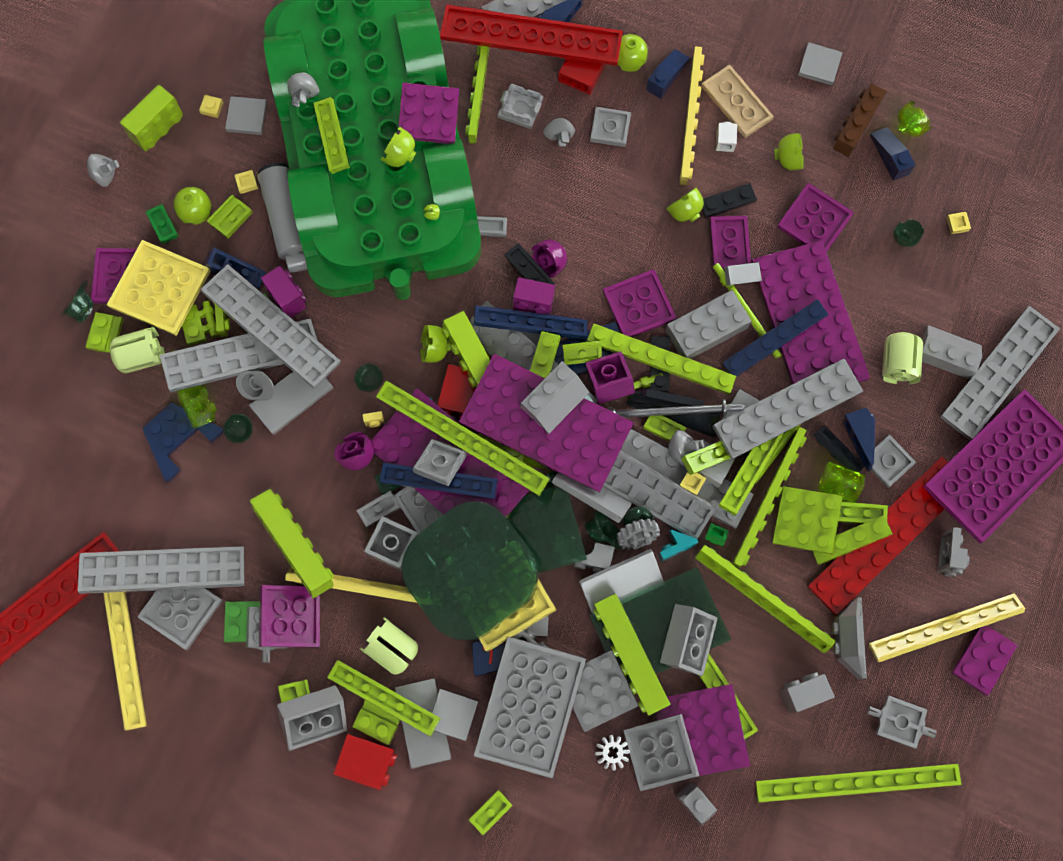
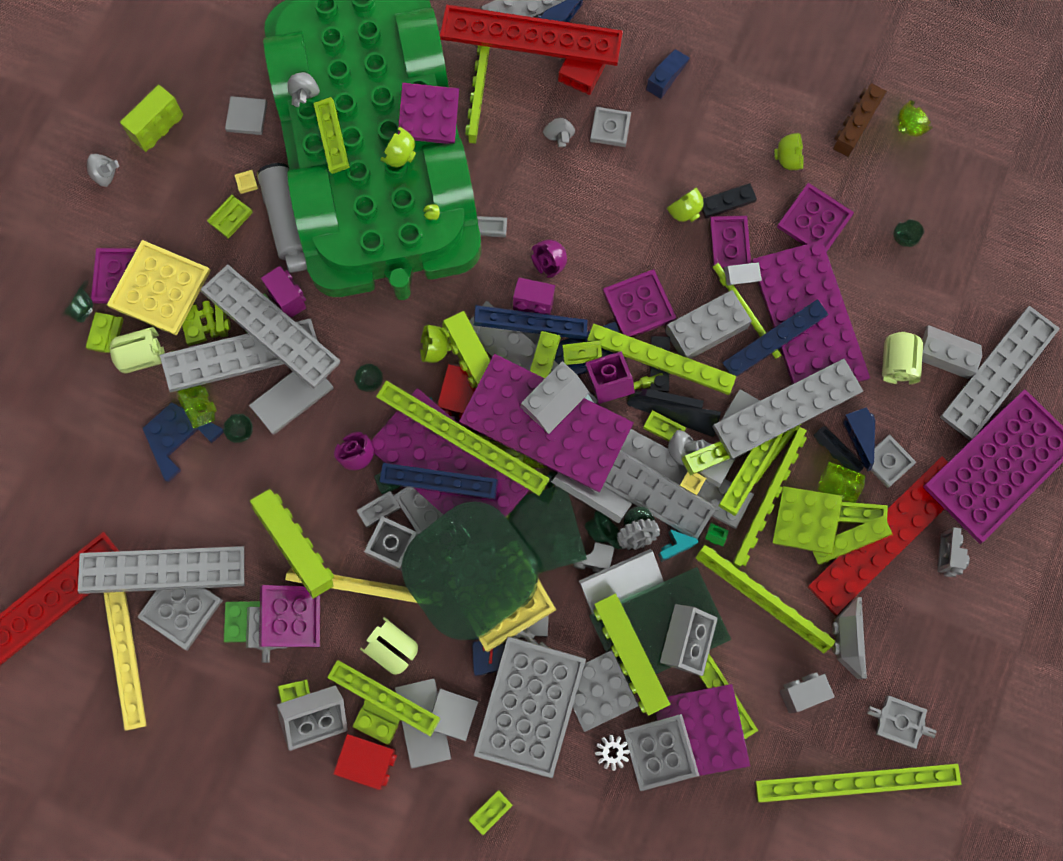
green plate [145,204,179,245] -> none
lime cylinder [173,187,212,225] -> none
light yellow plate [199,95,224,118] -> none
dark blue slope [203,248,265,289] -> none
light grey piece [236,370,274,400] -> none
light yellow plate [363,411,385,428] -> none
light grey tile [413,439,467,486] -> none
piece [497,84,544,129] -> none
black plate [504,243,555,285] -> none
flat silver bar [608,399,745,418] -> none
lime cylinder [618,34,648,72] -> none
light grey torso [675,782,717,826] -> none
light yellow plate [679,46,705,185] -> none
tan tile [701,64,774,138] -> none
white brick [716,122,737,152] -> none
light grey tile [798,42,842,85] -> none
light yellow tile [869,593,1025,663] -> none
dark blue slope [870,127,915,181] -> none
light yellow plate [946,212,971,234] -> none
magenta plate [952,625,1018,696] -> none

